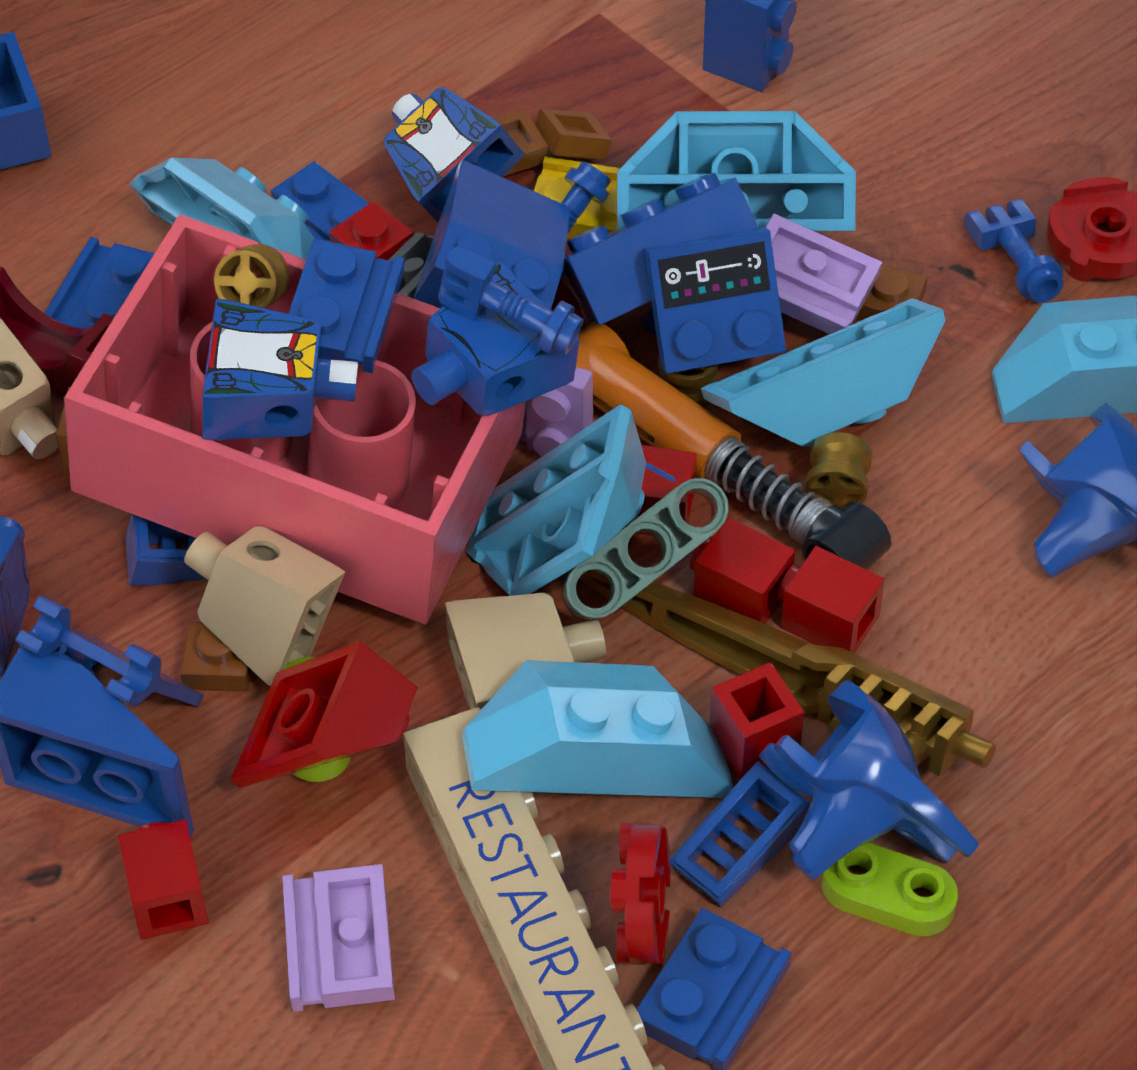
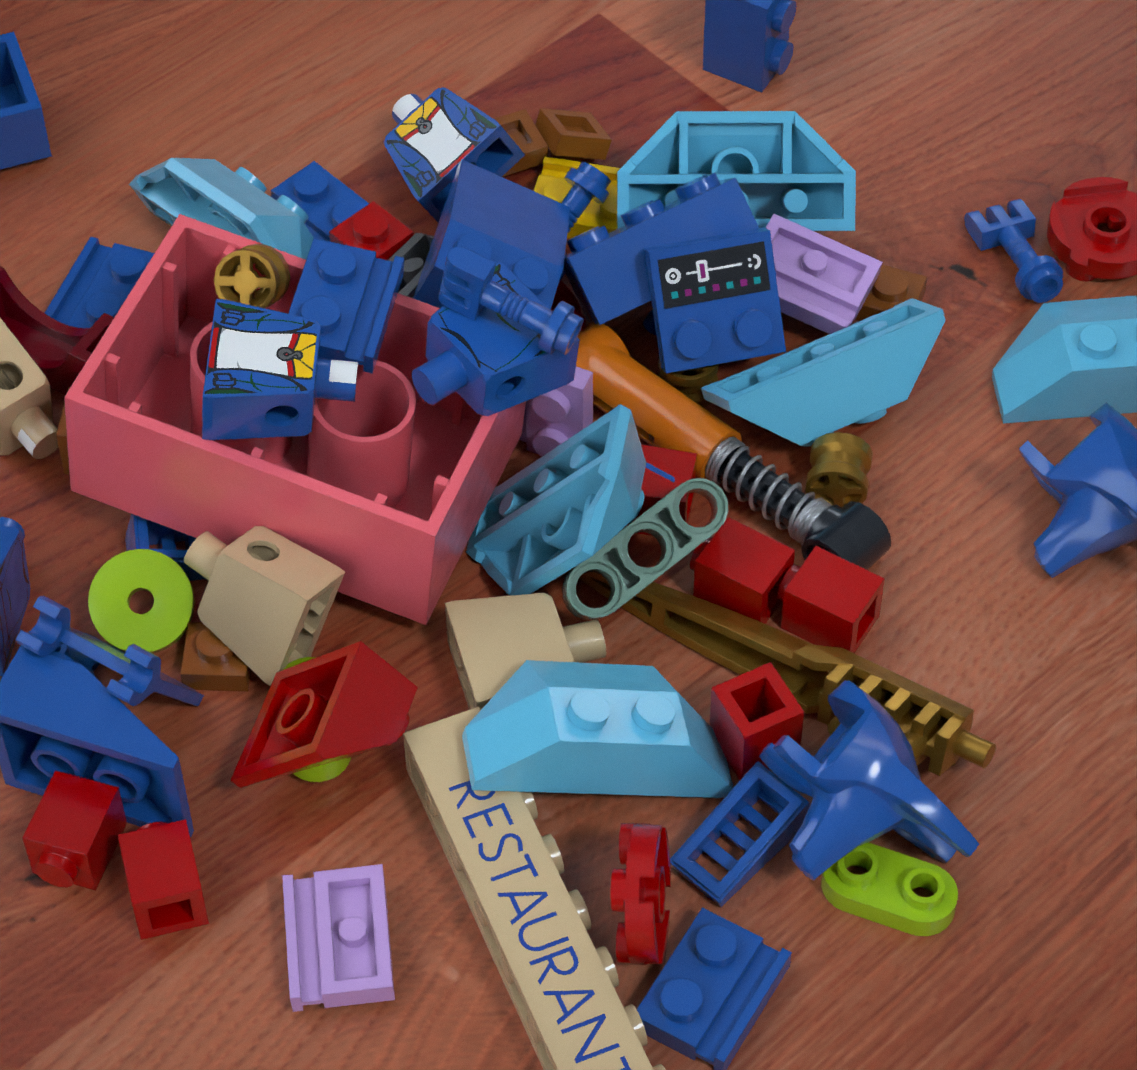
none -> red brick [22,770,127,891]
none -> lime piece [88,549,195,654]

